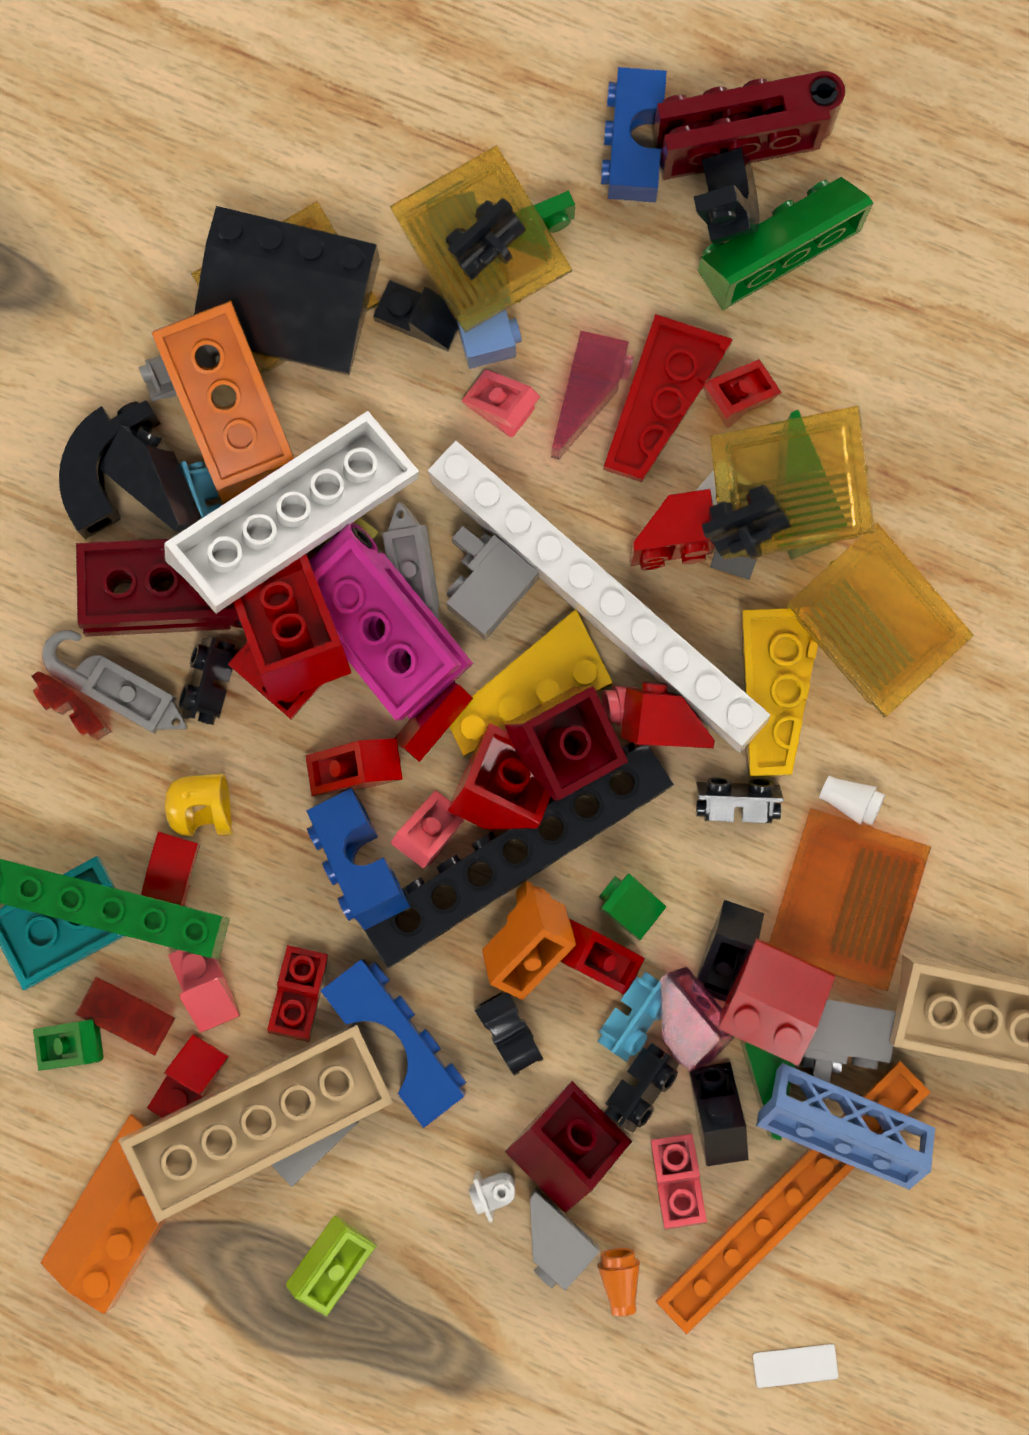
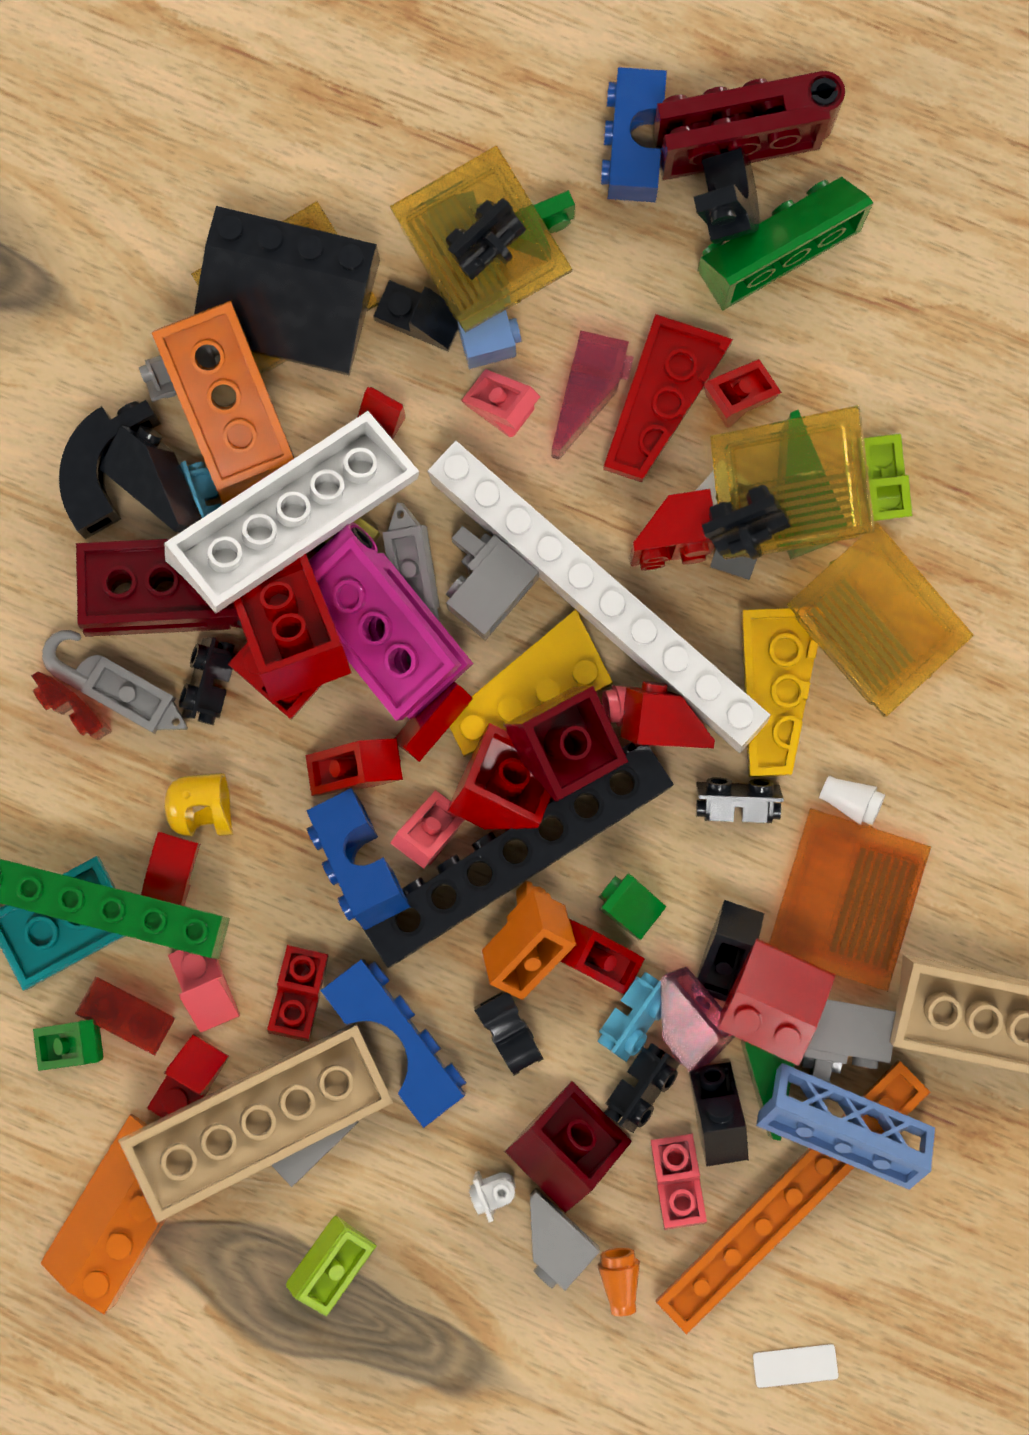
none -> red slope [357,387,406,439]
none -> lime slope [857,434,913,521]

